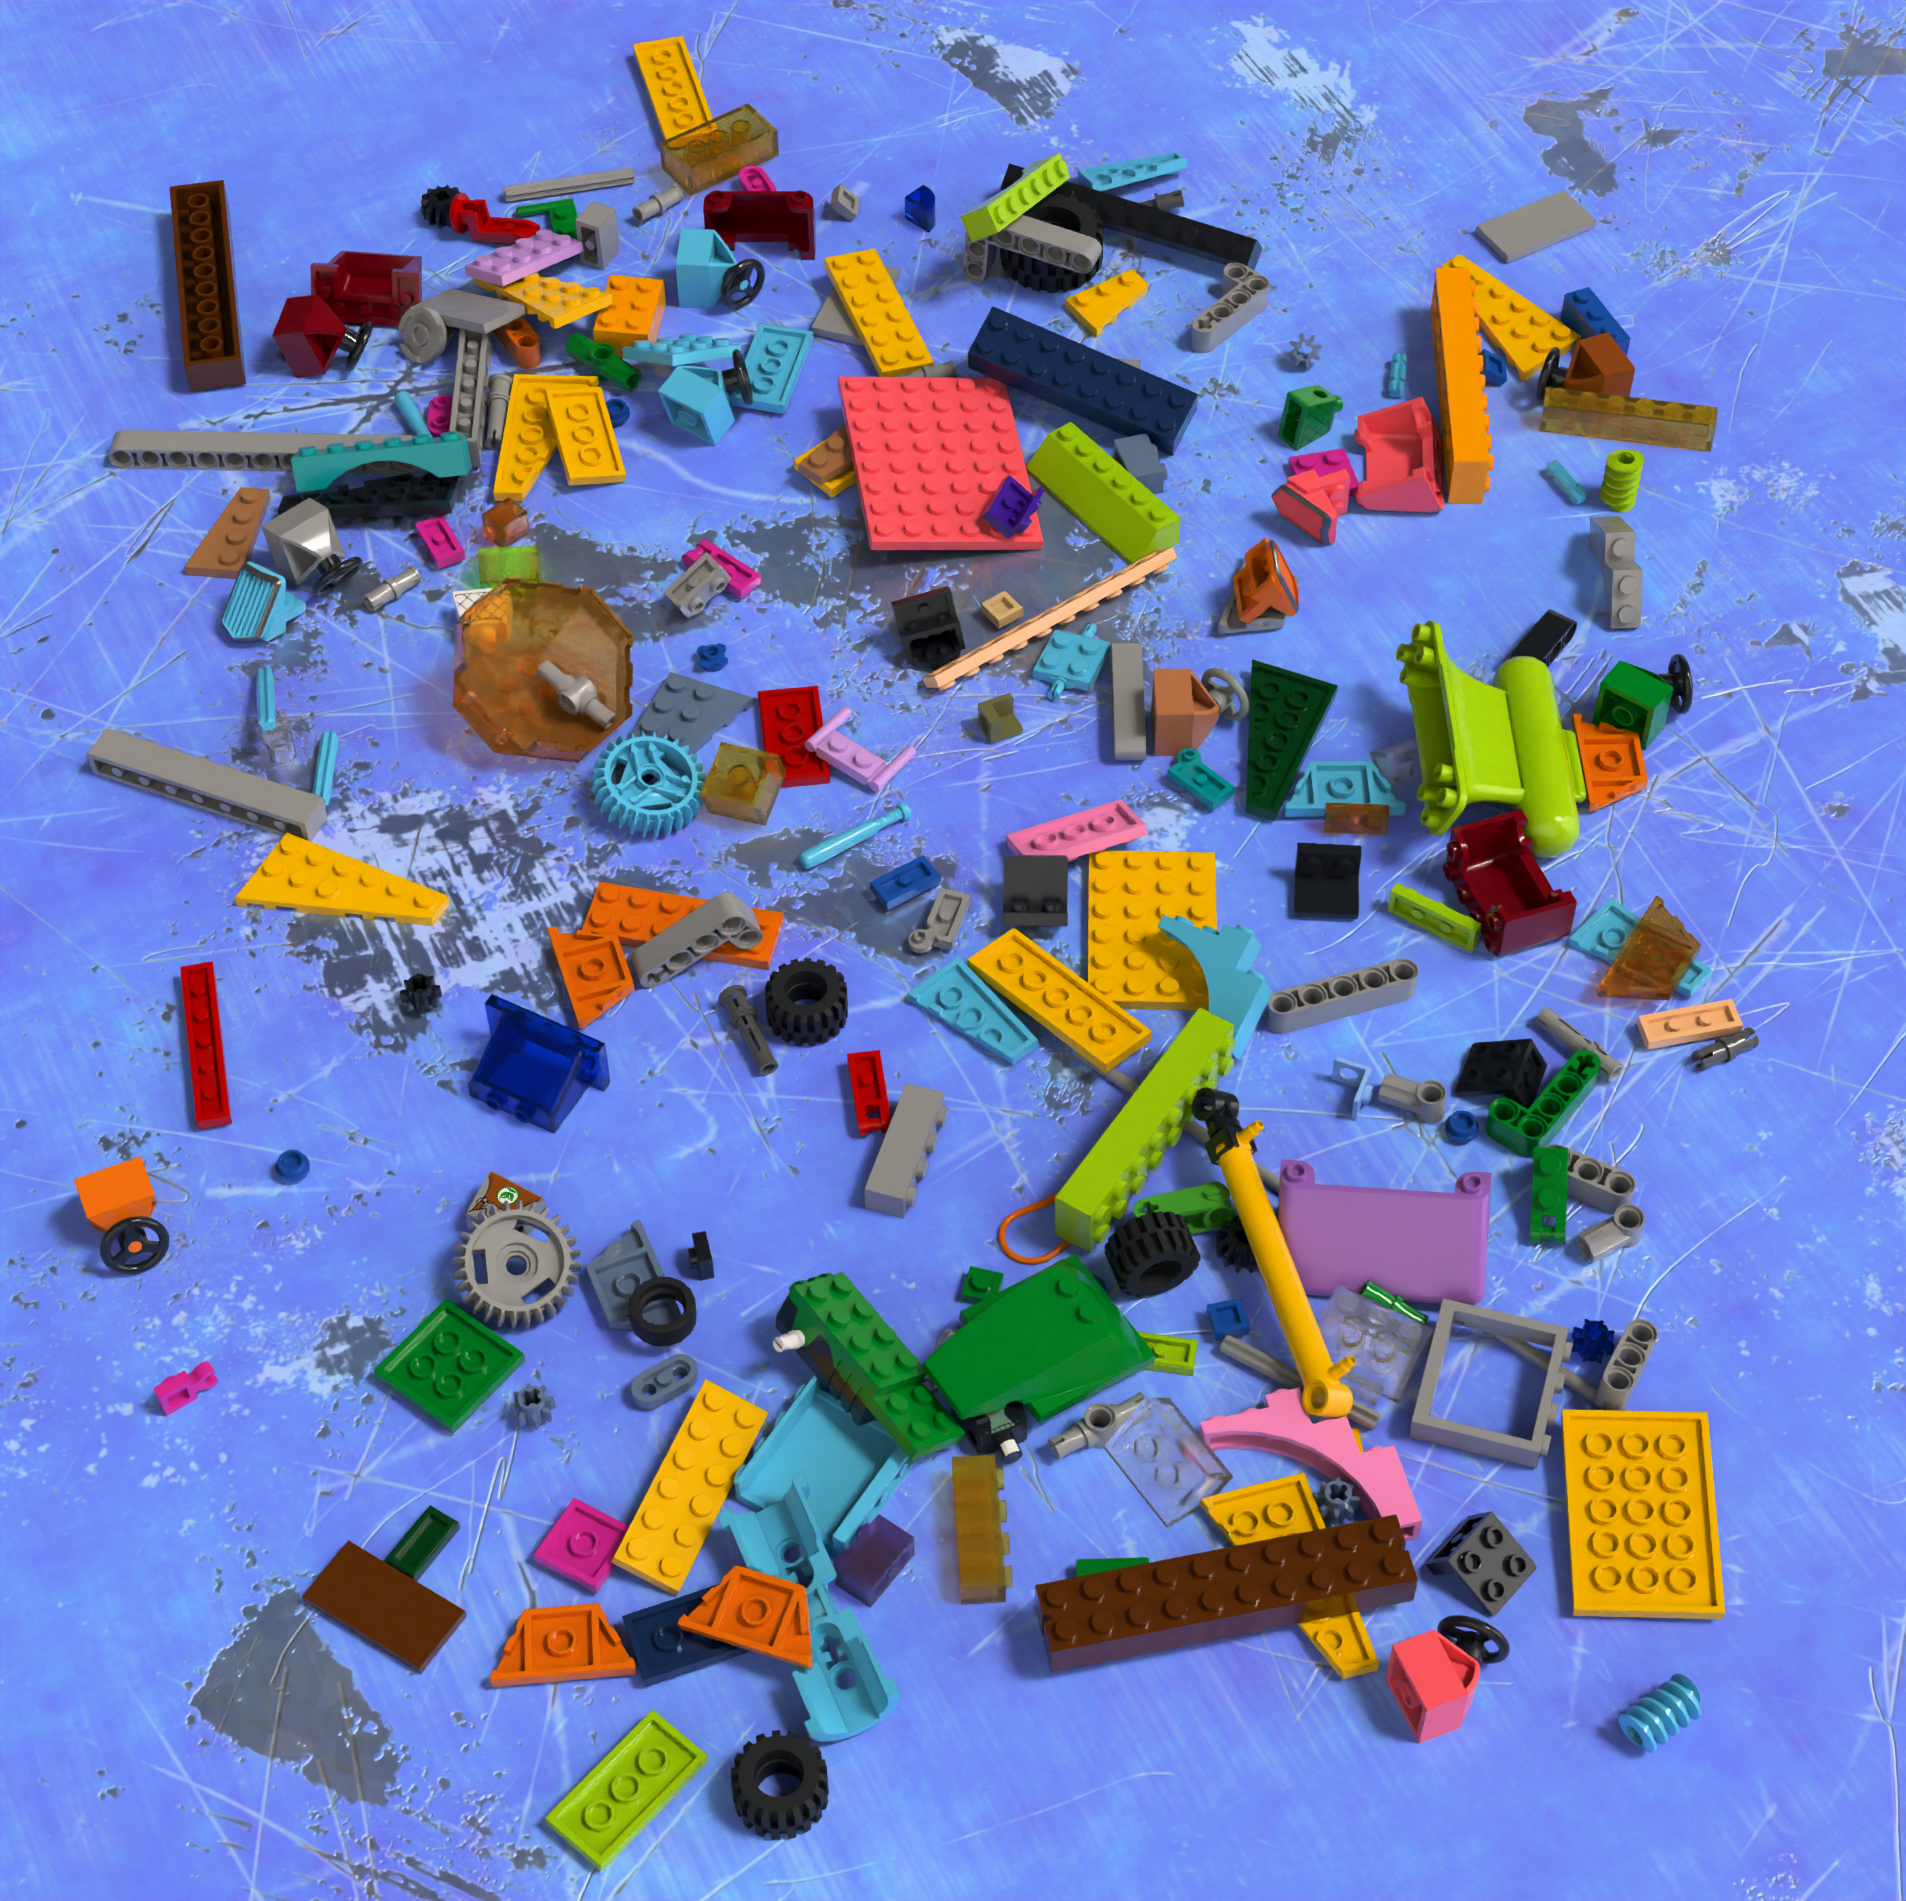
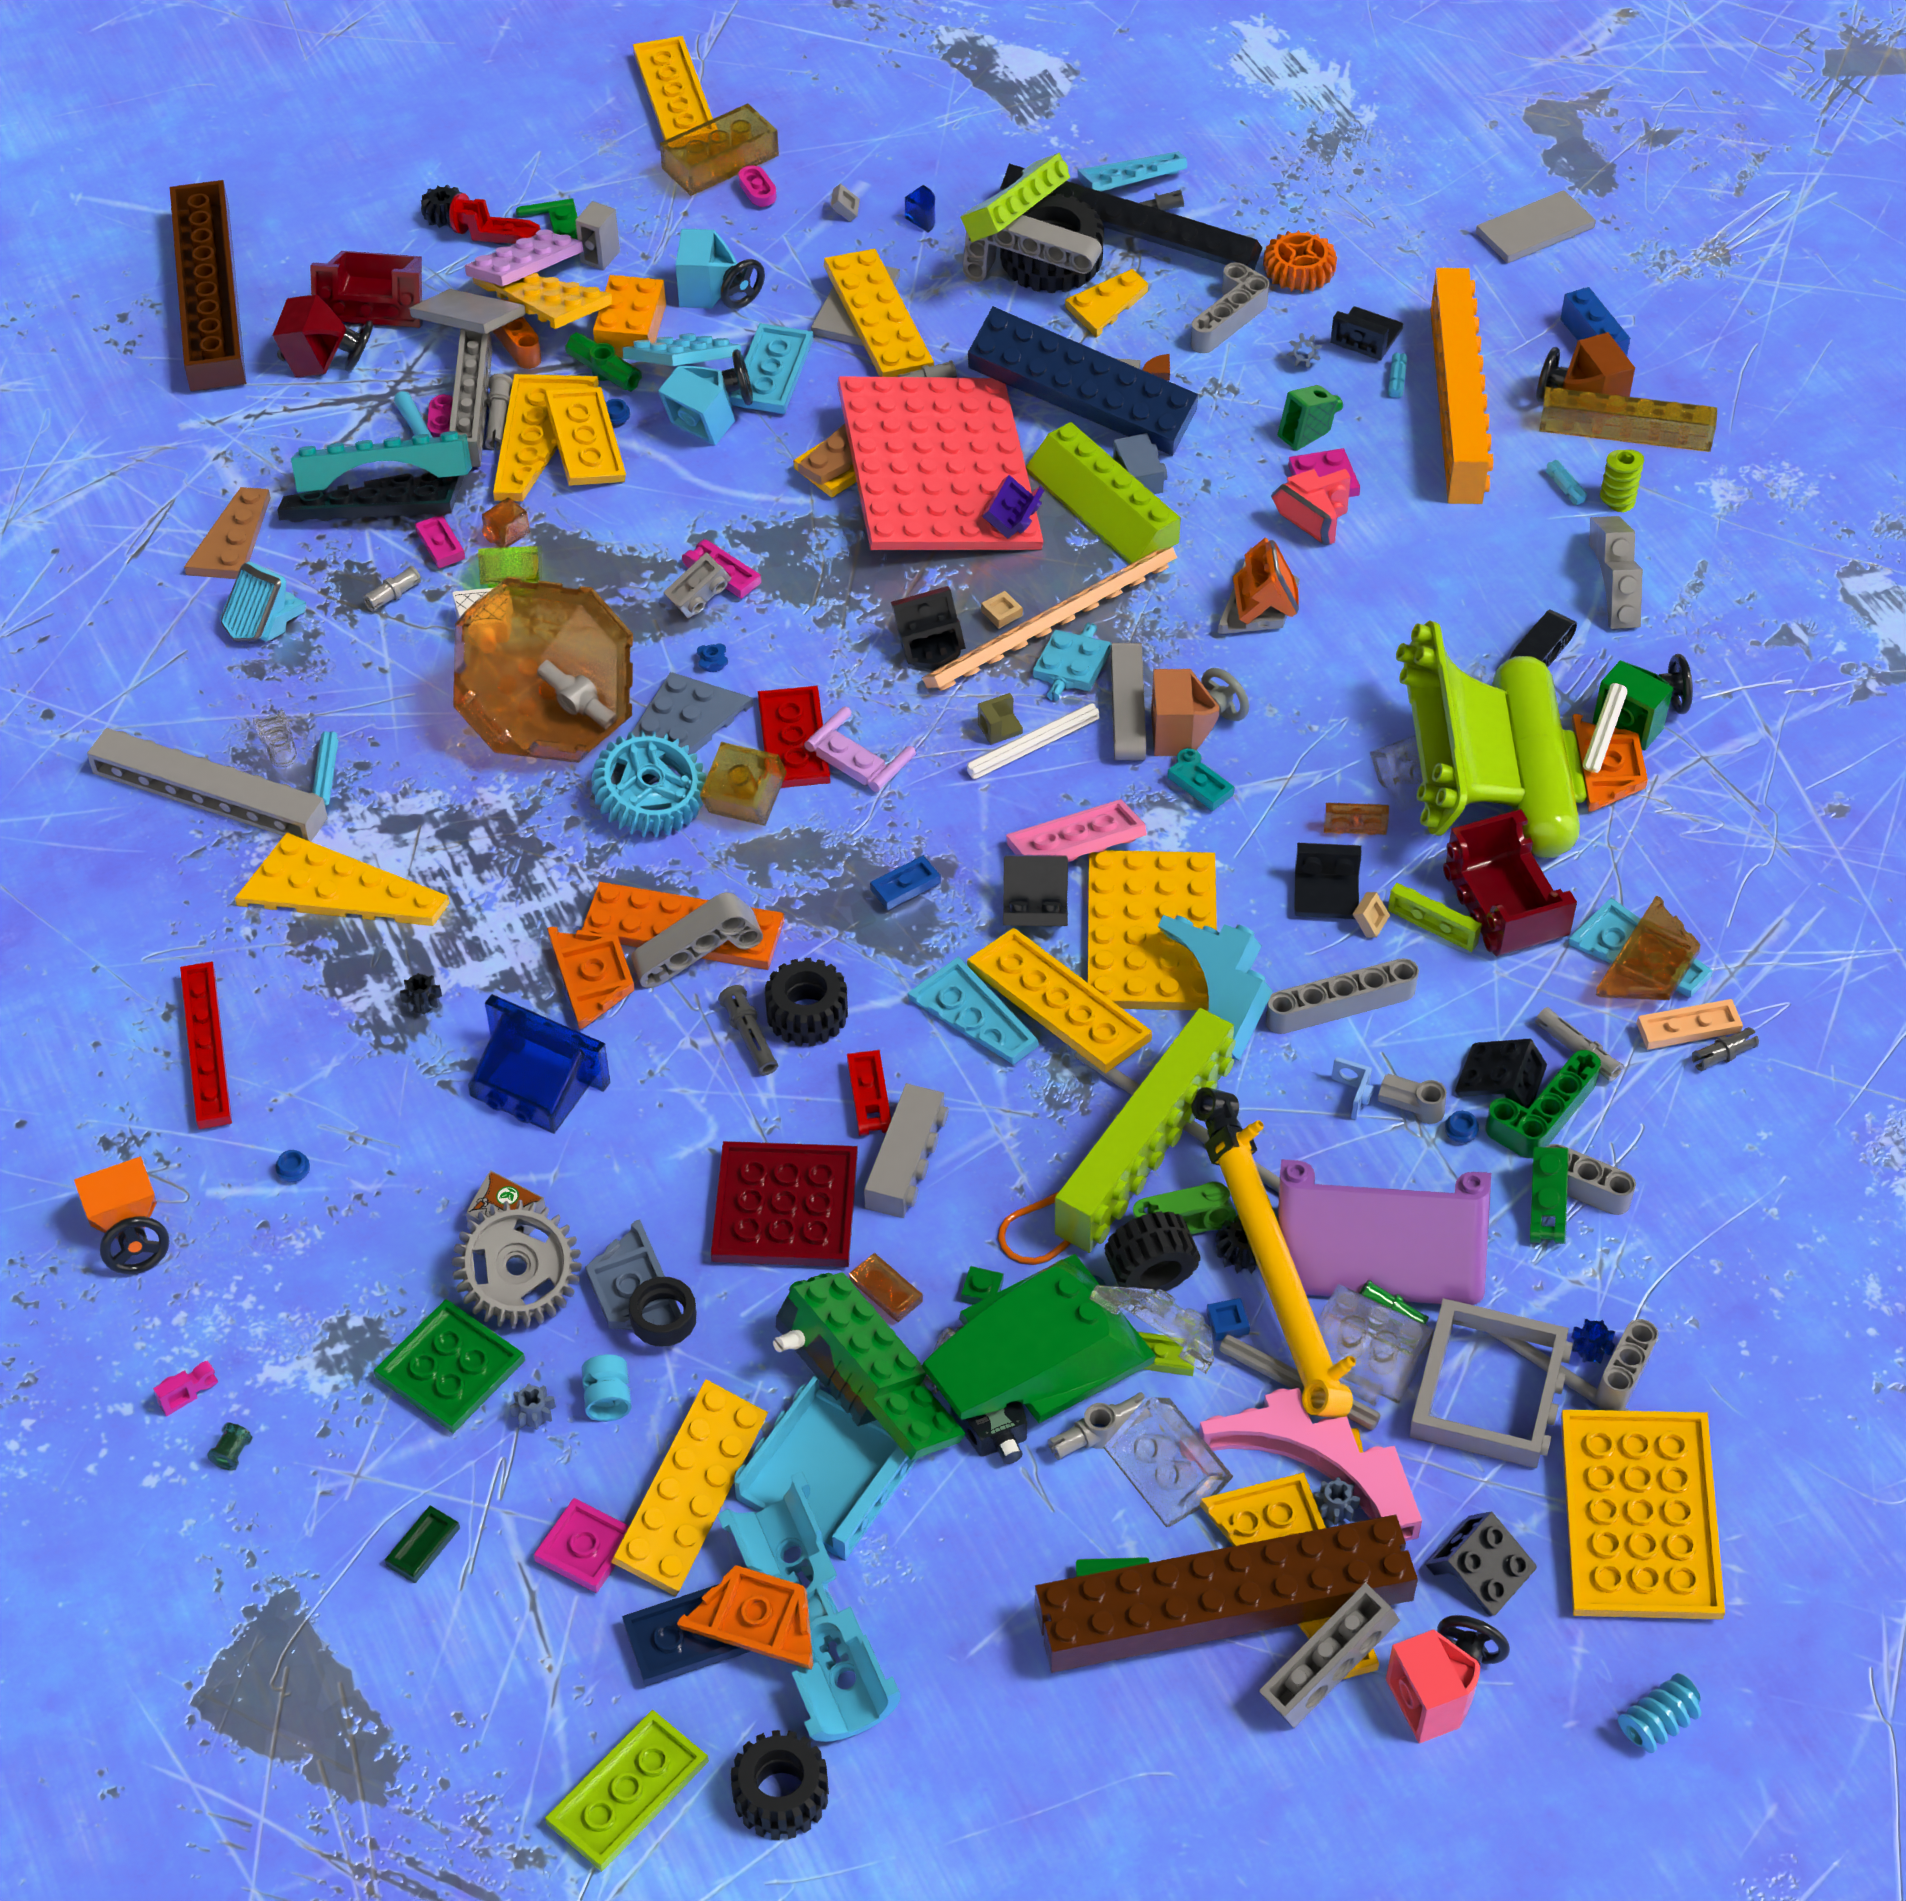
light grey beam [108,430,419,474] -> none
medium azure axle [256,666,276,733] -> none
light grey piece [261,498,363,596] -> none
reddish brown tile [302,1540,467,1674] -> none
light grey tile [398,307,454,363] -> none
orange wing [490,1603,637,1687] -> none
light grey axle [503,168,635,202] -> none
sand blue plate [631,1354,698,1409] -> none
light grey pin [632,185,683,223] -> none
black plate [687,1231,714,1281] -> none
dark red windscreen [703,190,816,260] -> none
medium azure piece [798,802,912,869] -> none
clear purple brick [833,1514,915,1608] -> none
light grey hinge [908,888,971,953] -> none
clear yellow brick [952,1455,1012,1605] -> none
dark green wing [1245,659,1338,821] -> none
medium azure wing [1284,761,1406,817] -> none
coral windscreen [1354,397,1444,513] -> none
yellow wing [1441,254,1581,382] -> none
blue plate [1478,349,1507,387] -> none
light grey piece [1576,1204,1645,1263] -> none
none -> bush [207,1422,253,1471]
none -> medium azure wheel [581,1354,632,1421]
none -> dark red plate [711,1141,858,1267]
none -> clear orange plate [849,1253,923,1322]
none -> white axle [967,703,1100,779]
none -> clear wing [1089,1285,1214,1374]
none -> dark orange tile [1142,354,1170,381]
none -> light grey brick [1259,1582,1400,1728]
none -> orange gear [1263,230,1337,293]
none -> black bracket [1330,306,1403,360]
none -> tan plate [1353,892,1390,938]
none -> white axle [1583,683,1628,773]

